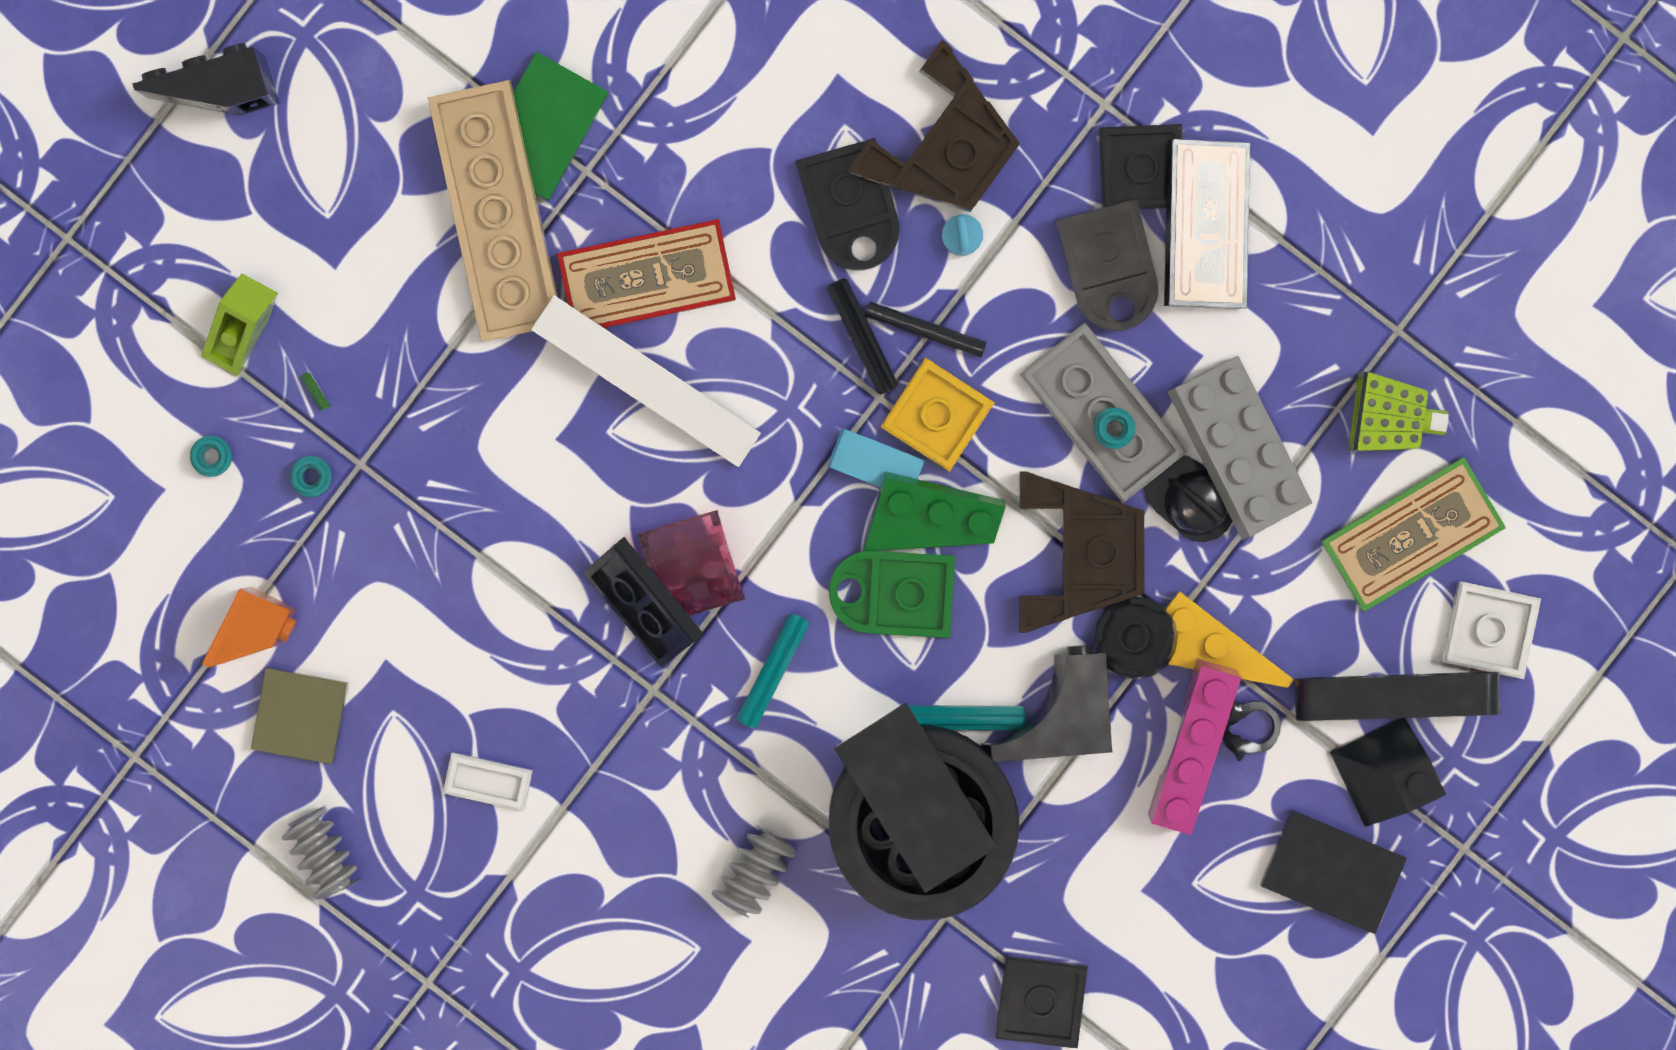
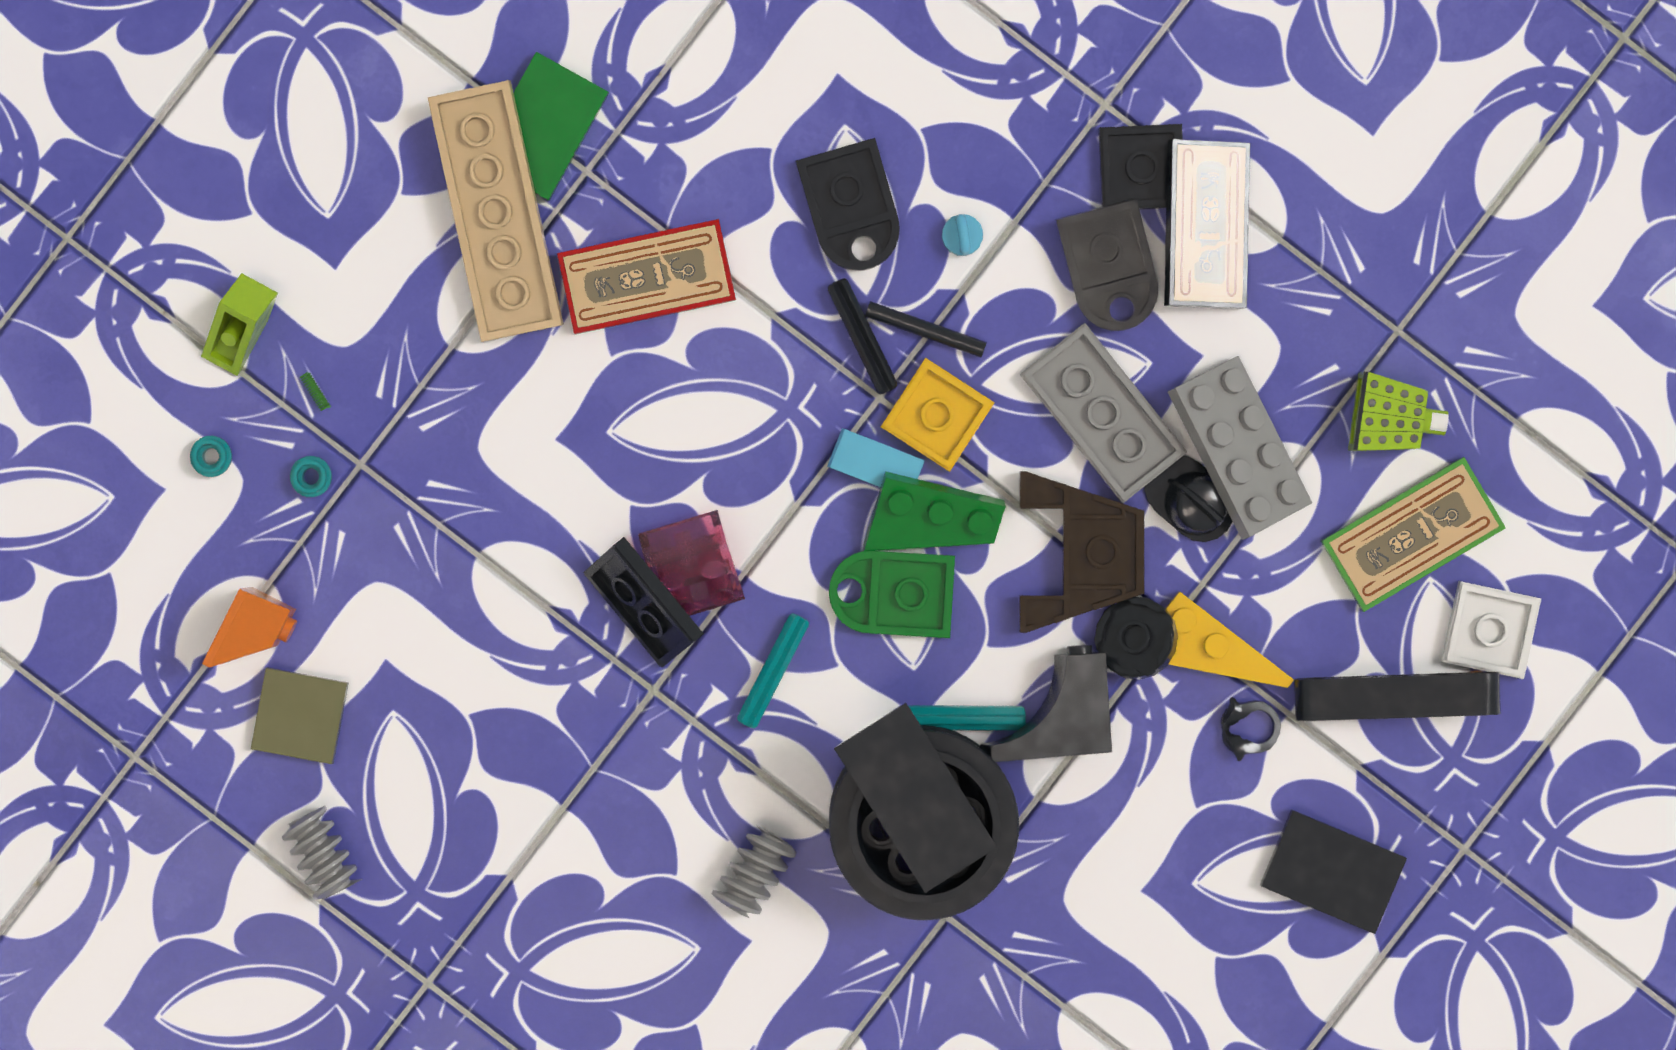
black slope [132,43,280,116] -> none
white tile [443,752,533,811] -> none
white tile [531,295,761,467] -> none
dark brown wing [847,39,1020,212] -> none
black tile [995,955,1088,1049] -> none
teal plate [1094,407,1135,449] -> none
dark pink arch [1148,658,1241,835] -> none
black slope [1329,718,1447,827] -> none

